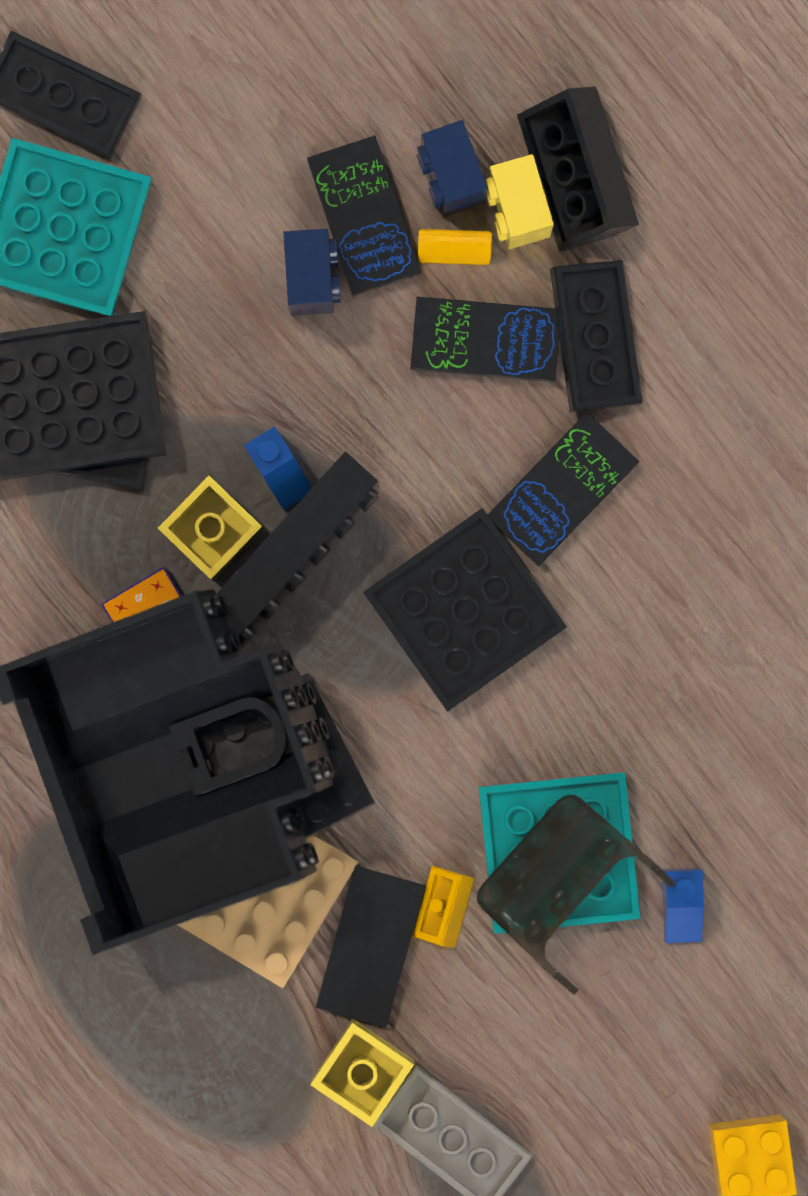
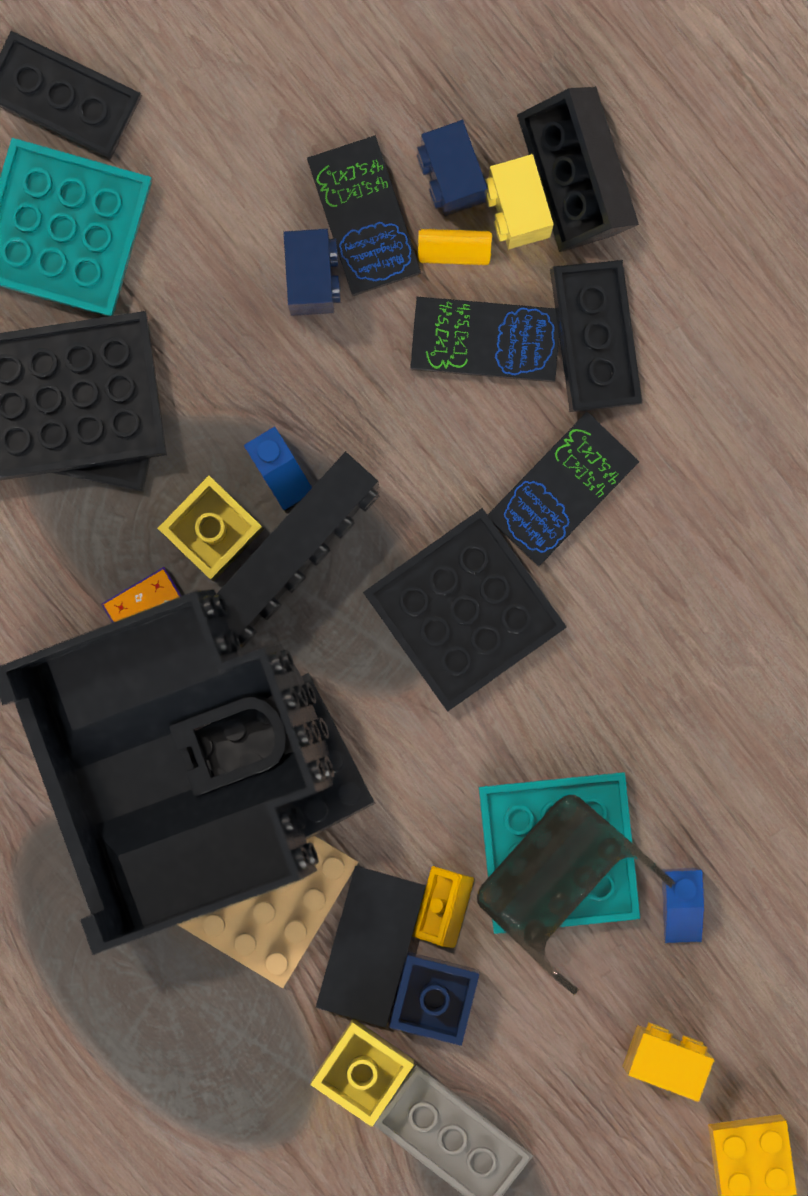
none -> dark blue brick [389,952,480,1046]
none -> yellow brick [622,1022,714,1102]

